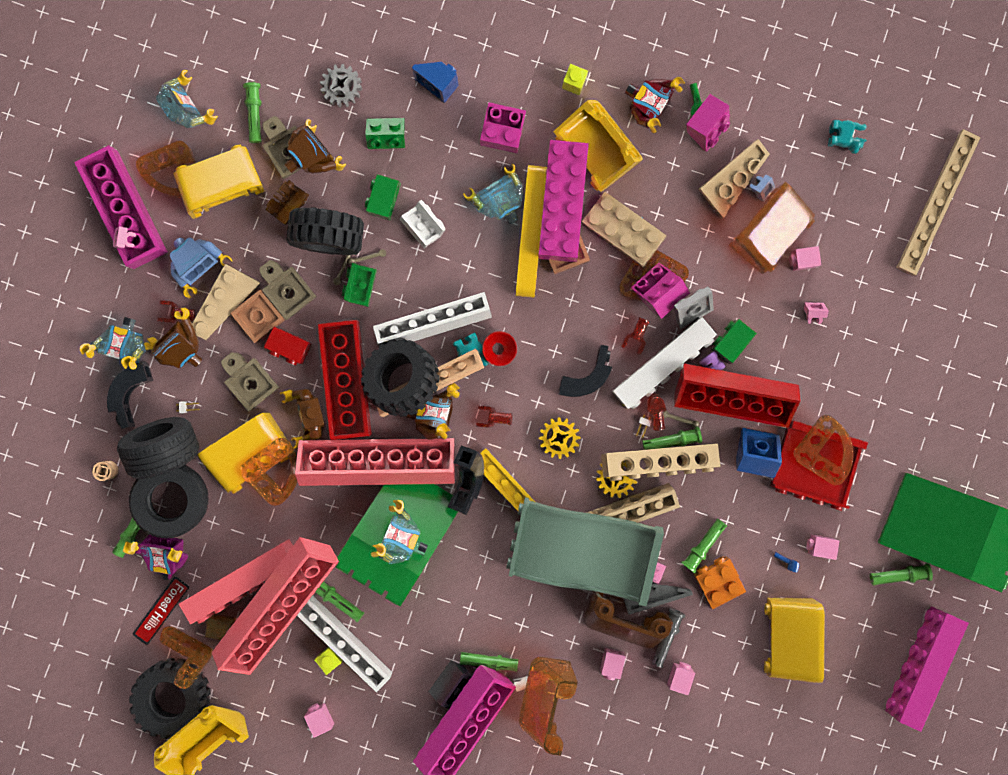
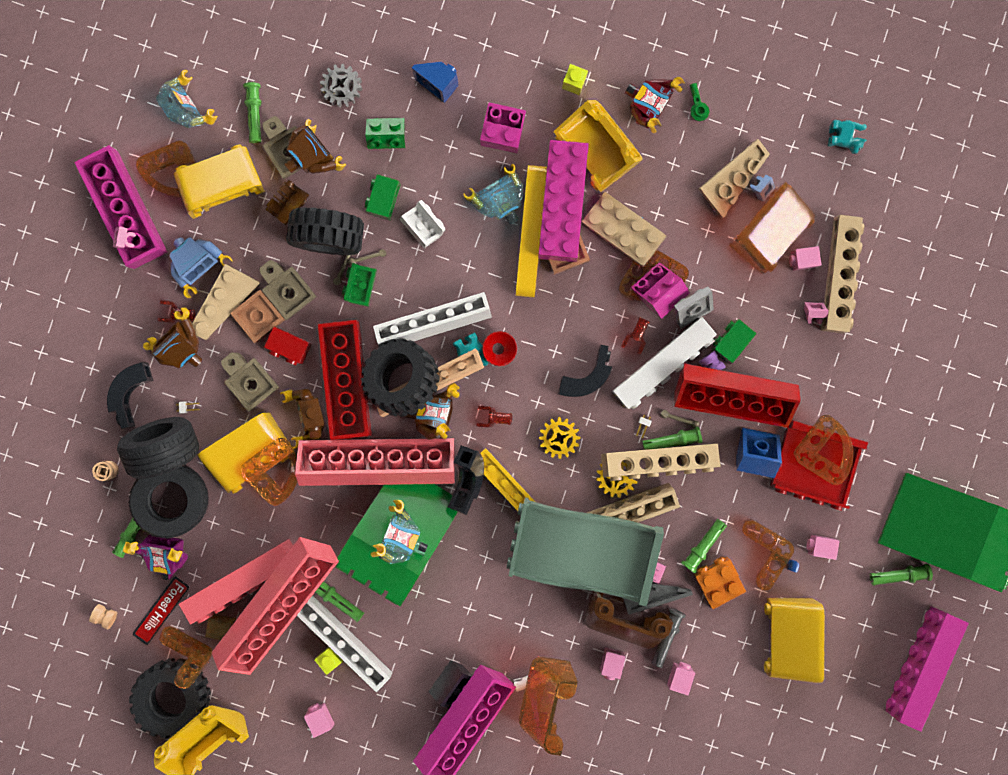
torso [80,317,146,369] -> none
bright green pin [460,652,519,672] -> none
clear red piece [647,393,667,431] -> none
dark pink slope [686,94,730,152] -> none
tan plate [896,129,981,276] -> none
none -> light nougat wheel [89,604,117,630]
none -> clear orange beam [742,519,794,590]
none -> tan brick [821,215,864,334]

